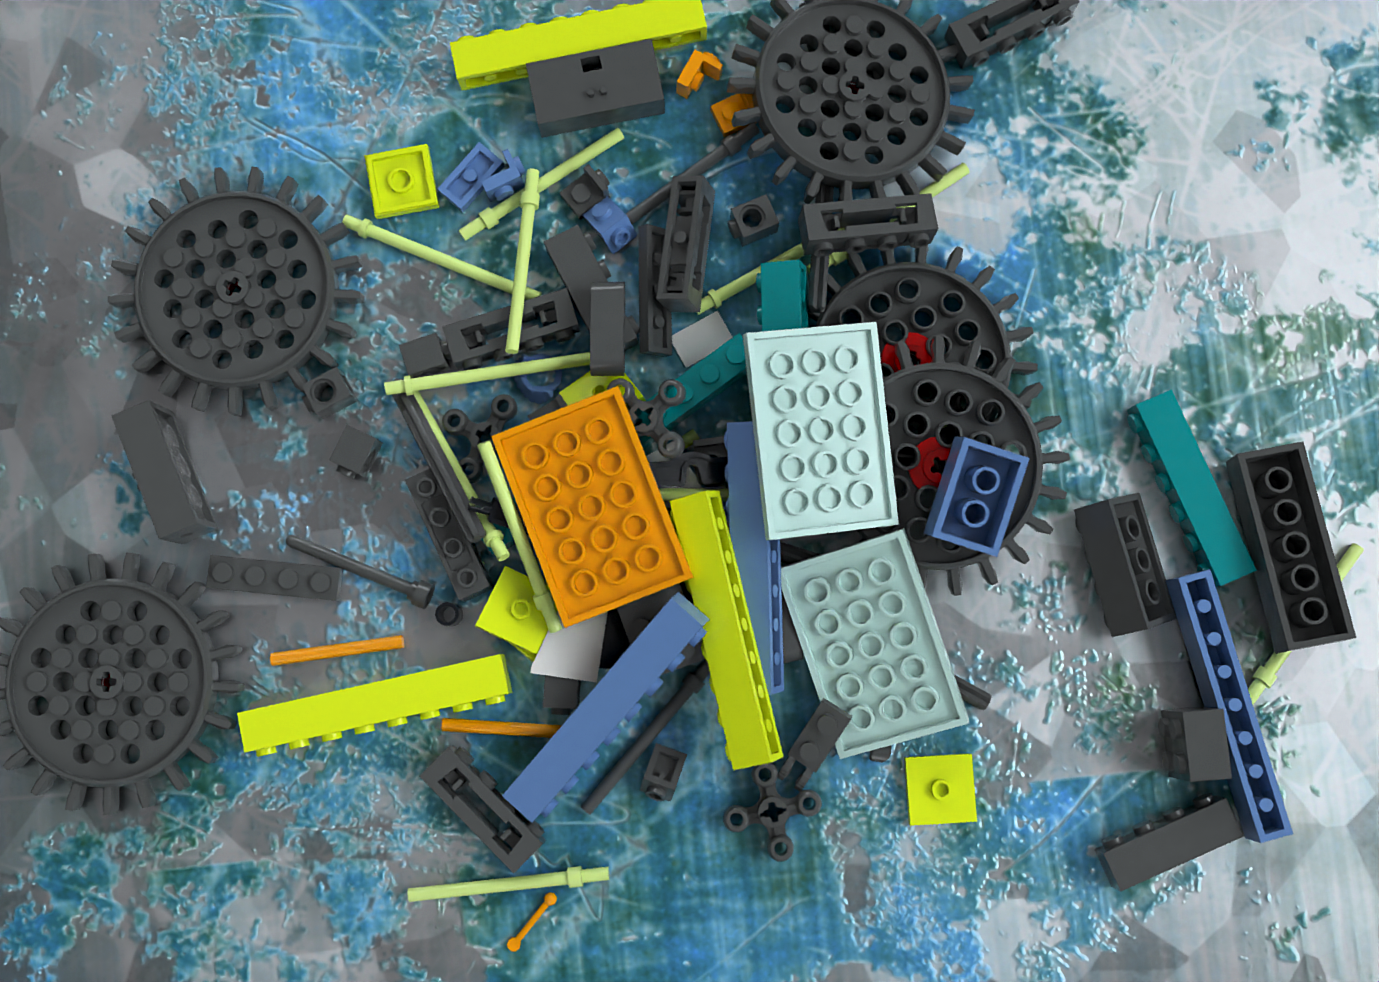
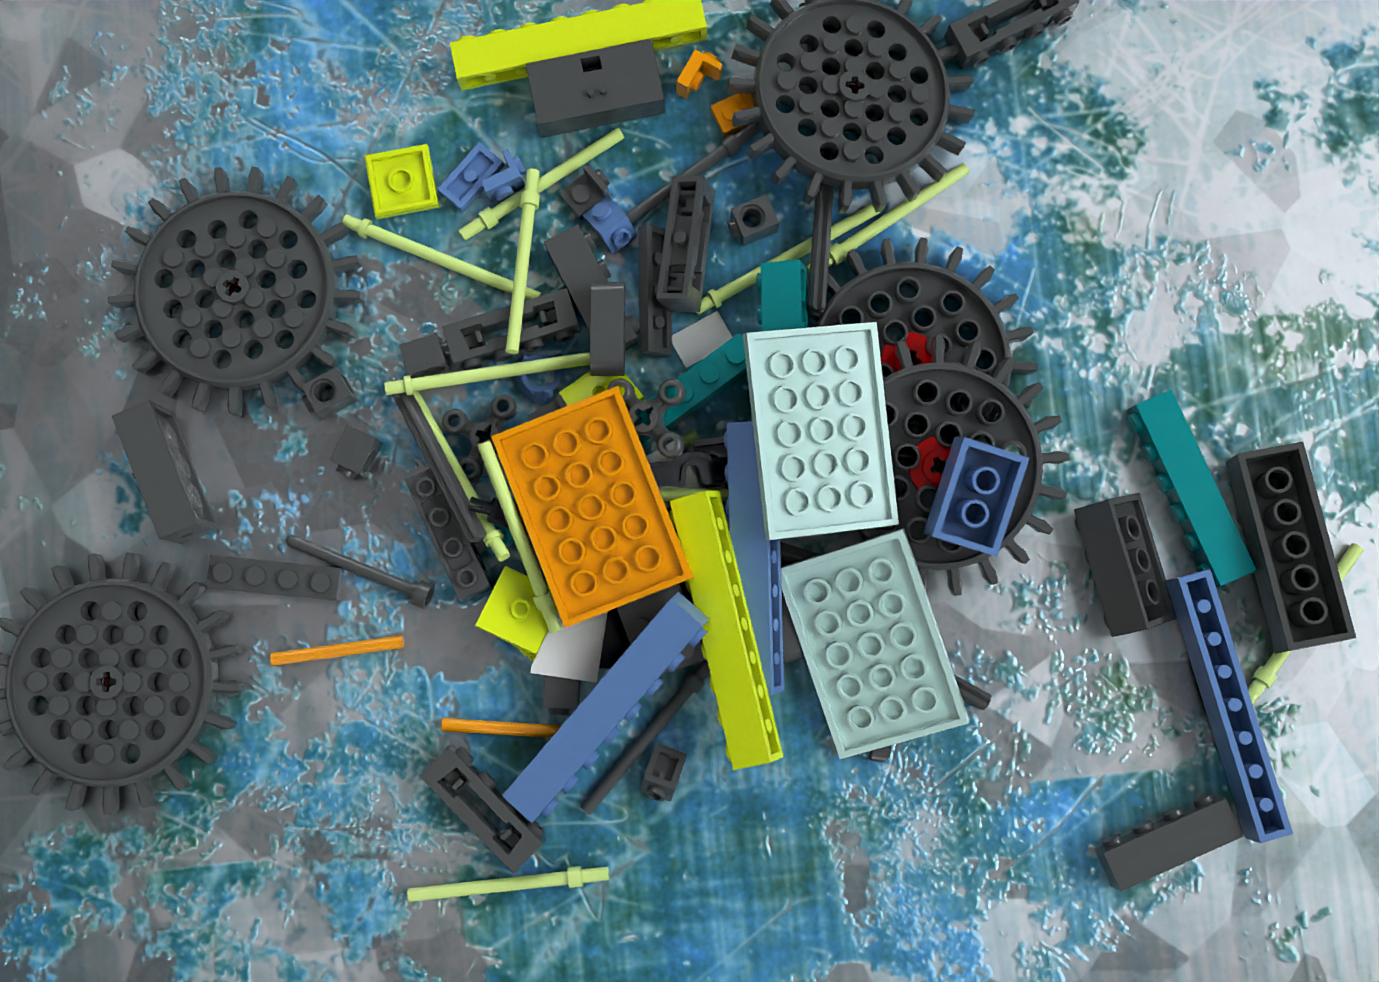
neon yellow brick [237,654,513,757] -> none
black hinge [435,602,463,626] -> none
light orange hinge [507,892,557,952] -> none
dark grey gear [723,762,822,862] -> none
dark grey hinge [778,698,852,792] -> none
dark grey brick [798,193,938,257] -> none
neon yellow plate [904,753,977,826] -> none
dark grey brick [1158,707,1232,782] -> none

